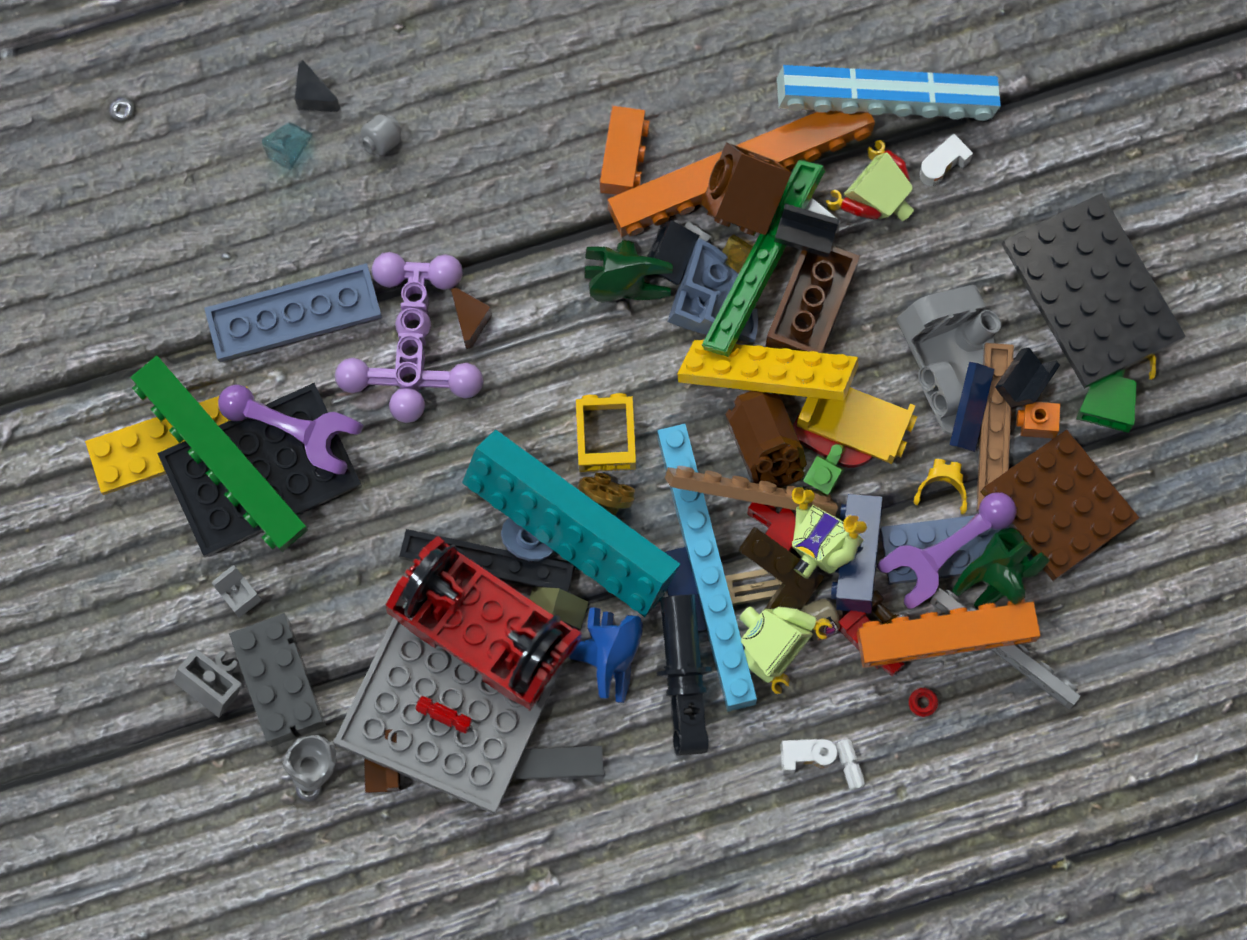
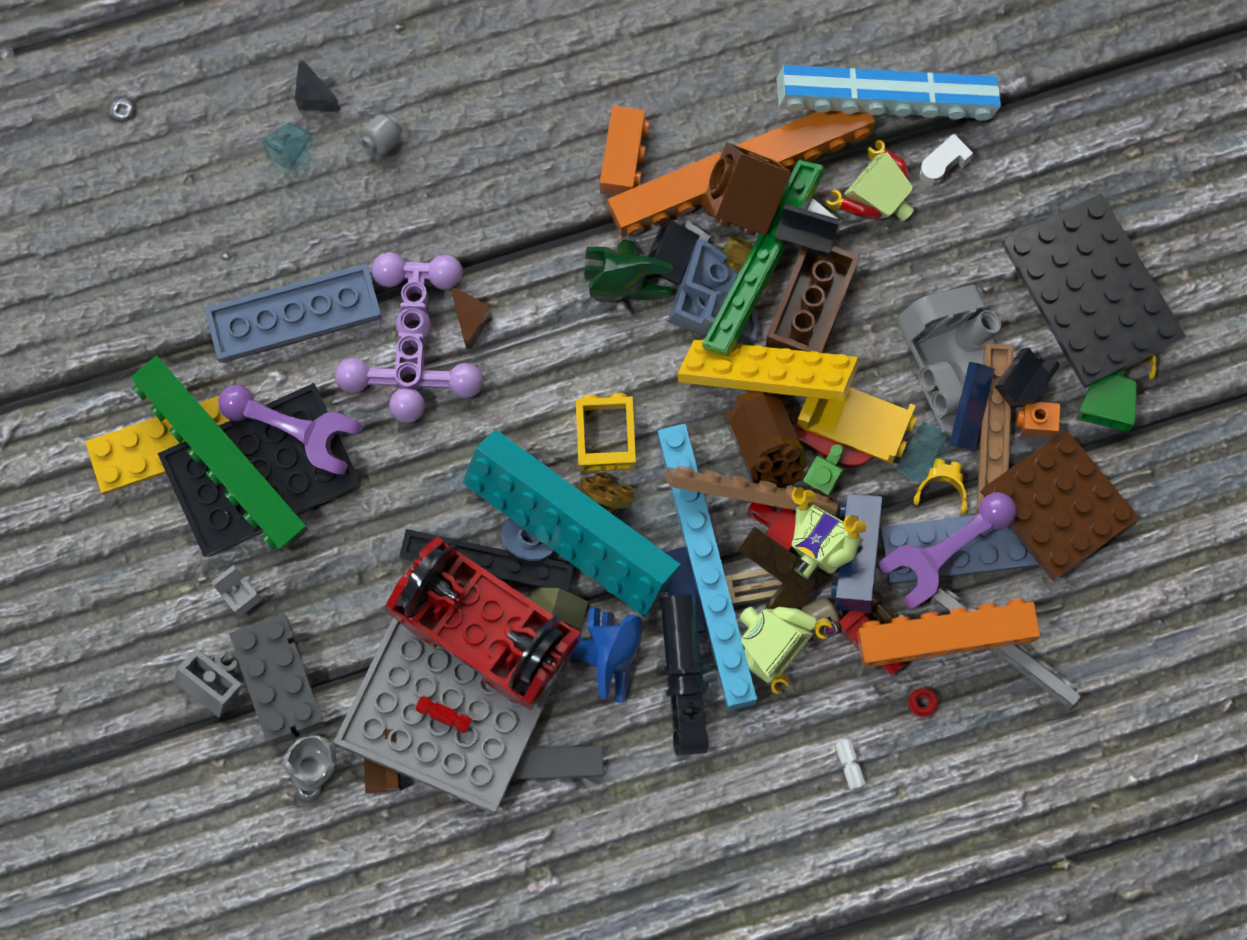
white leg [780,739,837,774] -> none
dark green piece [952,527,1050,610] -> none
none -> clear light blue slope [896,421,948,483]

